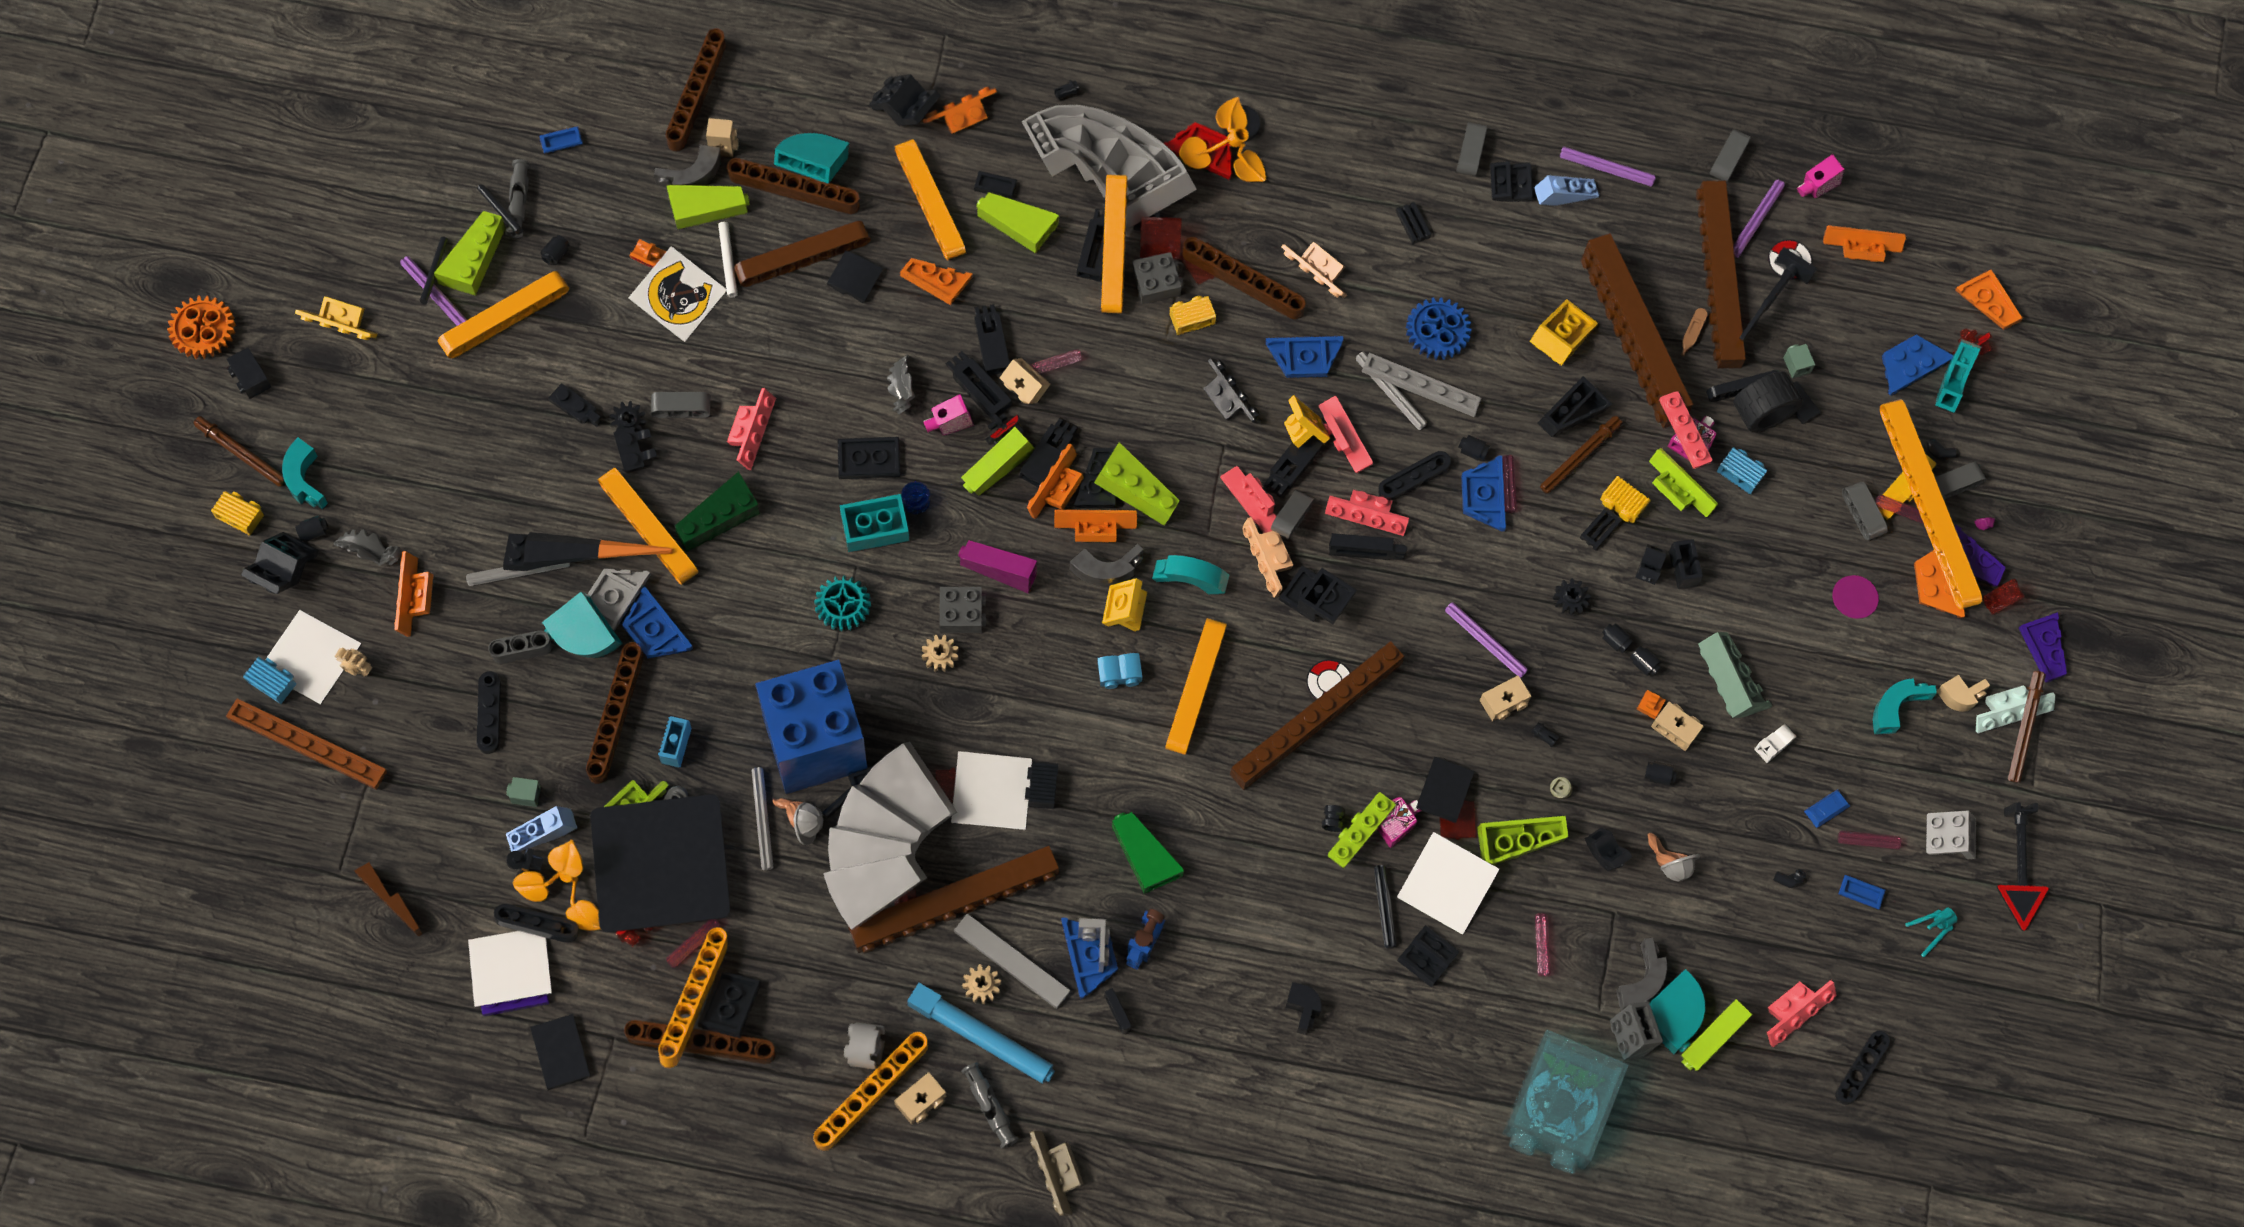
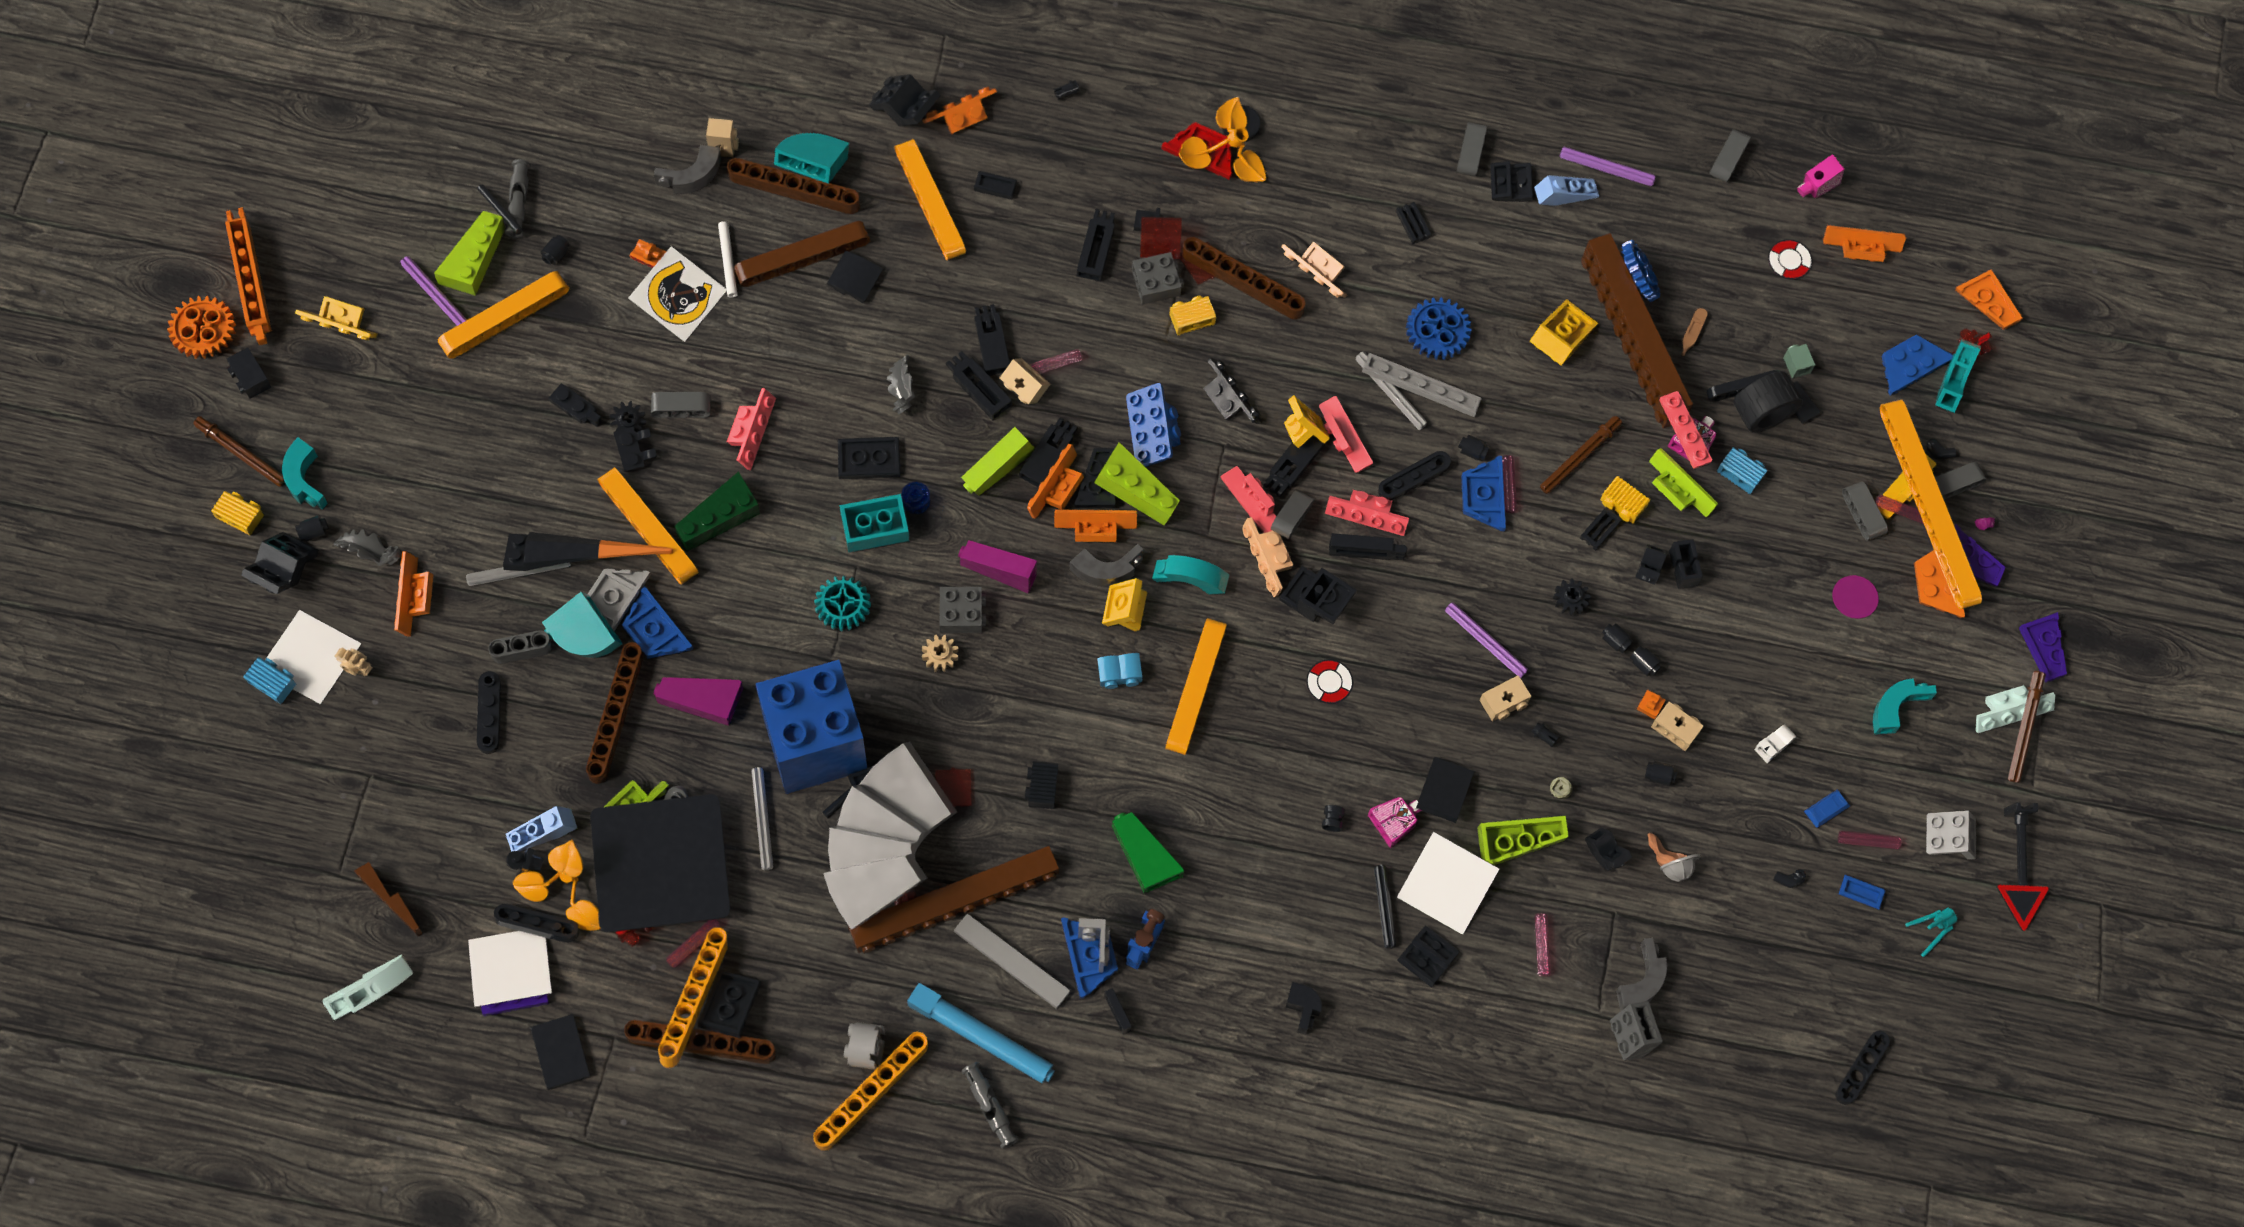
dark orange plate [226,699,387,790] -> none
black bar [420,236,448,304] -> none
sand green brick [507,777,541,807] -> none
blue tile [539,126,583,153] -> none
dark azure brick [658,716,692,767] -> none
reddish brown beam [666,28,726,152] -> none
lime slope [667,185,750,230] -> none
light grey piece [772,798,824,845] -> none
tan brick [894,1072,946,1125] -> none
orange wing [900,258,973,305] -> none
dark pink torso [923,394,974,435] -> none
white sticker [951,751,1032,830] -> none
tan gear [962,964,1001,1004] -> none
lime slope [977,192,1059,254] -> none
black hips [985,414,1024,446] -> none
light grey piece [1021,105,1197,229] -> none
dark tan bracket [1030,1130,1084,1216] -> none
light orange beam [1101,175,1128,313] -> none
reddish brown brick [1230,641,1404,790] -> none
blue wing [1266,336,1343,378] -> none
lime bracket [1328,792,1396,868] -> none
clear red piece [1439,801,1476,840] -> none
clear light blue brick [1502,1029,1628,1173] -> none
black wedge [1537,376,1612,437] -> none
teal brick [1649,969,1705,1054] -> none
lime slope [1681,999,1752,1071] -> none
reddish brown brick [1696,181,1746,368] -> none
sand green wedge [1698,632,1772,718] -> none
medium lavender axle [1733,180,1785,258] -> none
black piece [1739,247,1817,340] -> none
coral bracket [1767,980,1837,1047] -> none
tan brick [1937,675,1990,712] -> none
clear red hips [1983,579,2025,615] -> none
none -> orange hinge [225,207,272,346]
none -> light aqua slope [323,955,413,1020]
none -> magenta slope [654,677,743,726]
none -> bracket [1126,383,1181,467]
none -> blue gear [1622,239,1661,302]

